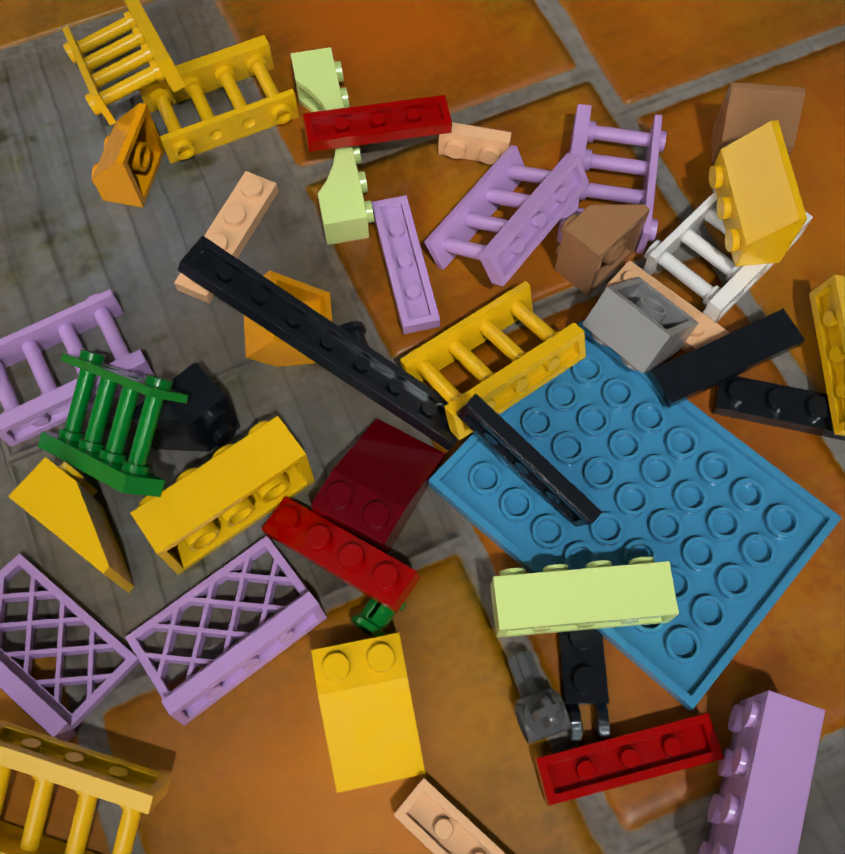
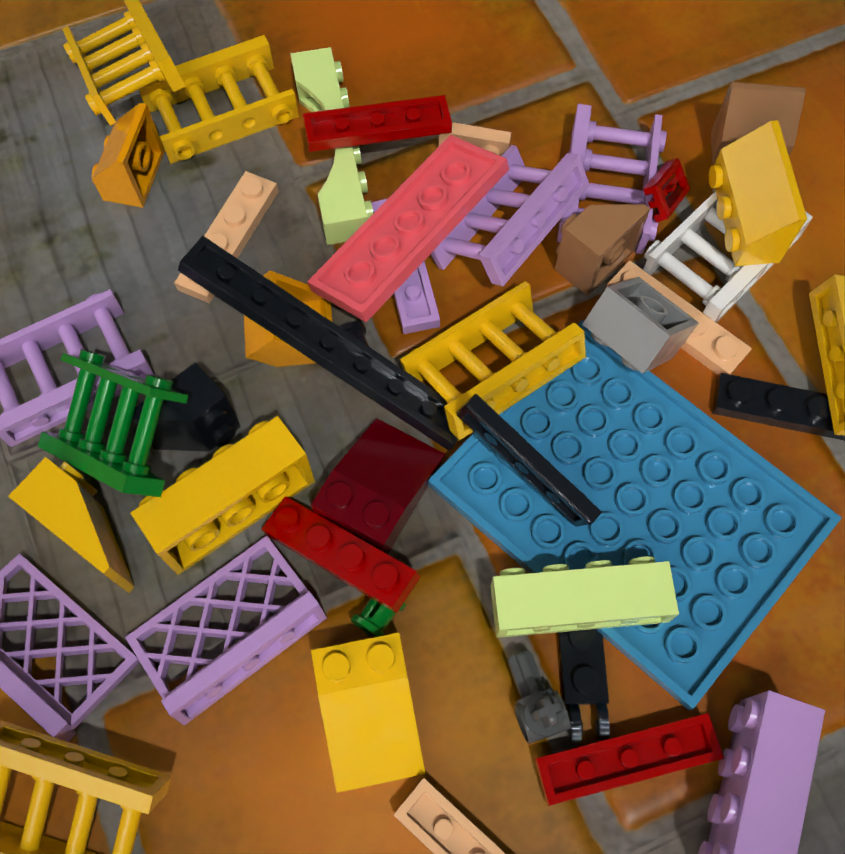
black tile [648,308,805,408] -> none
none -> coral plate [307,135,509,322]
none -> red tile [643,157,690,222]

